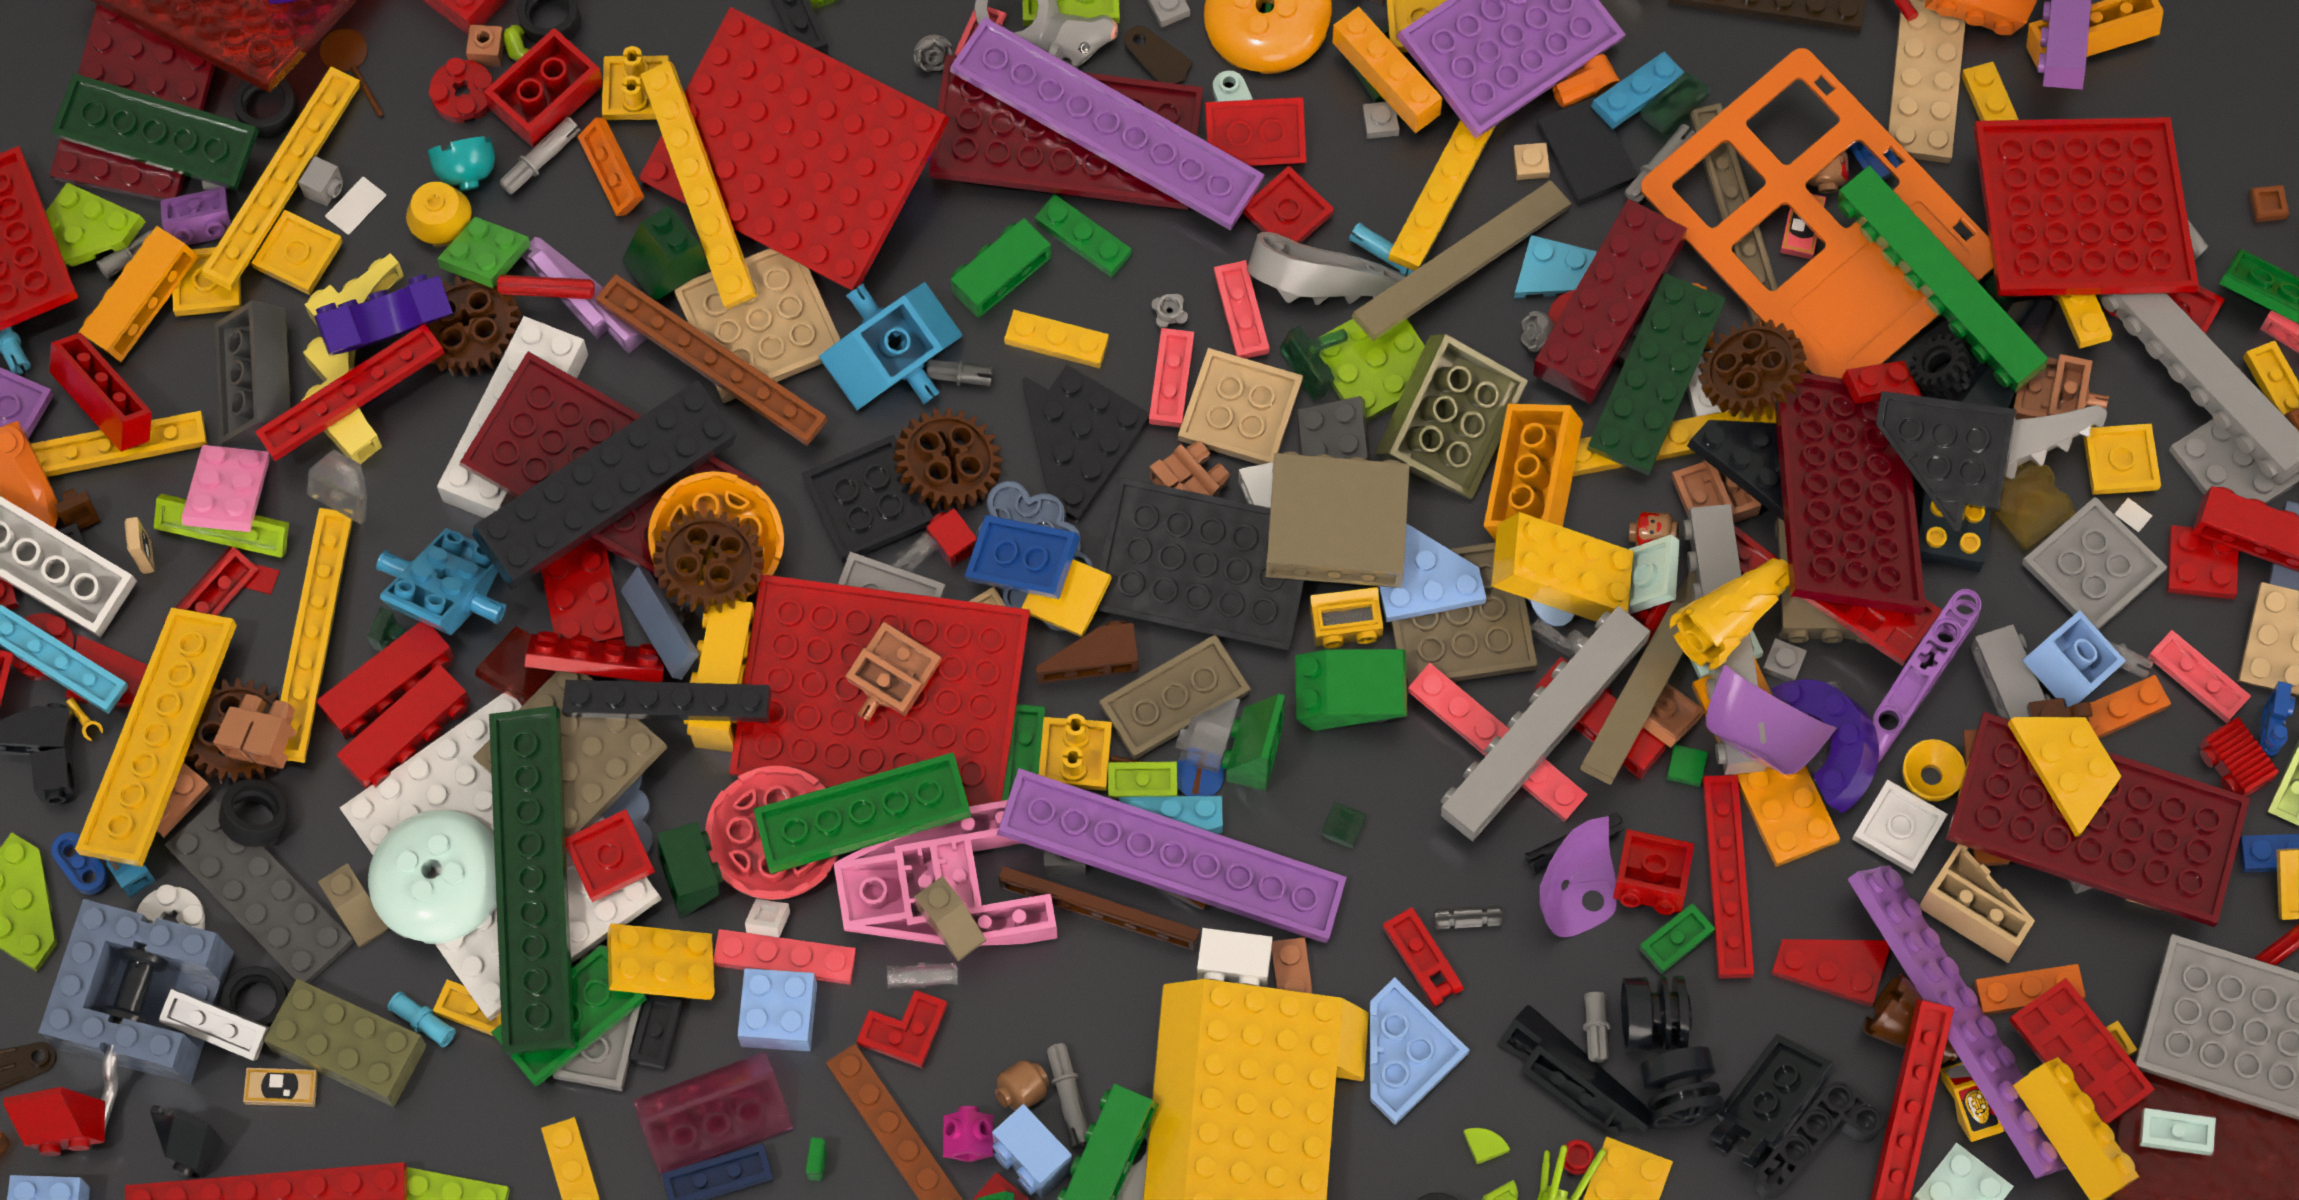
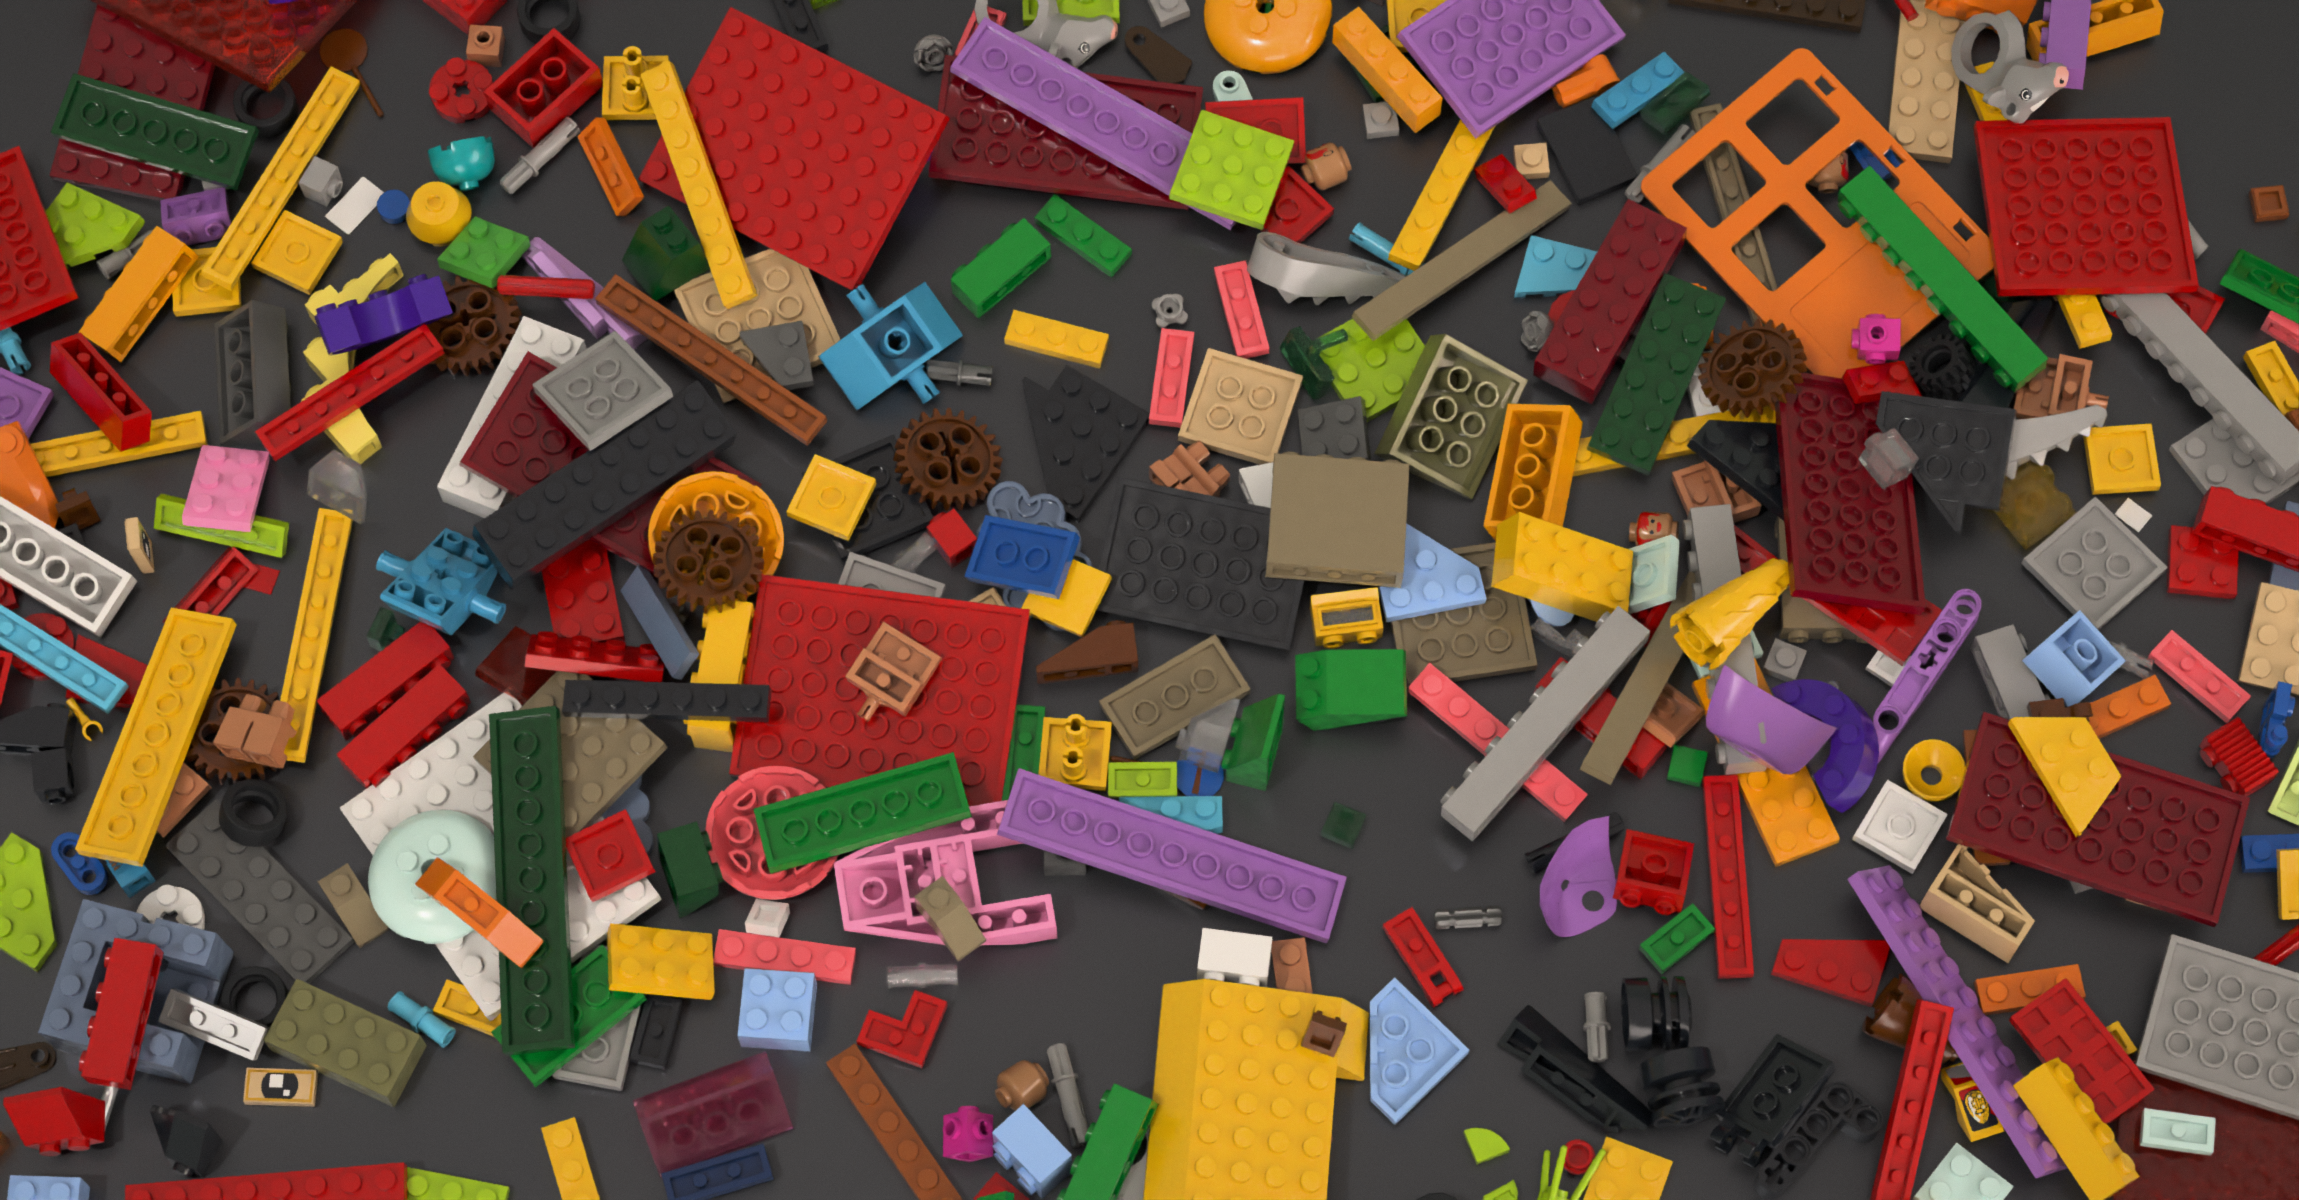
lime arm [502,25,530,61] -> none
green tile [806,1137,827,1181] -> none
reddish brown tile [999,866,1200,951] -> none
tile [1780,194,1826,260] -> none
black brick [1918,491,1991,572] -> none
none -> red brick [79,938,164,1090]
none -> blue tile [377,189,410,224]
none -> orange slope [415,857,544,969]
none -> light grey plate [532,331,673,451]
none -> dark grey wing [739,321,814,390]
none -> yellow plate [786,454,877,541]
none -> lime plate [1169,110,1294,230]
none -> medium nougat head [1301,142,1352,190]
none -> reddish brown tile [1301,1010,1347,1057]
none -> red plate [1474,154,1537,213]
none -> dark pink brick [1851,314,1901,364]
none -> clear brick [1858,428,1919,489]
none -> white plate [1865,650,1911,687]
none -> light grey animal [1951,10,2069,124]

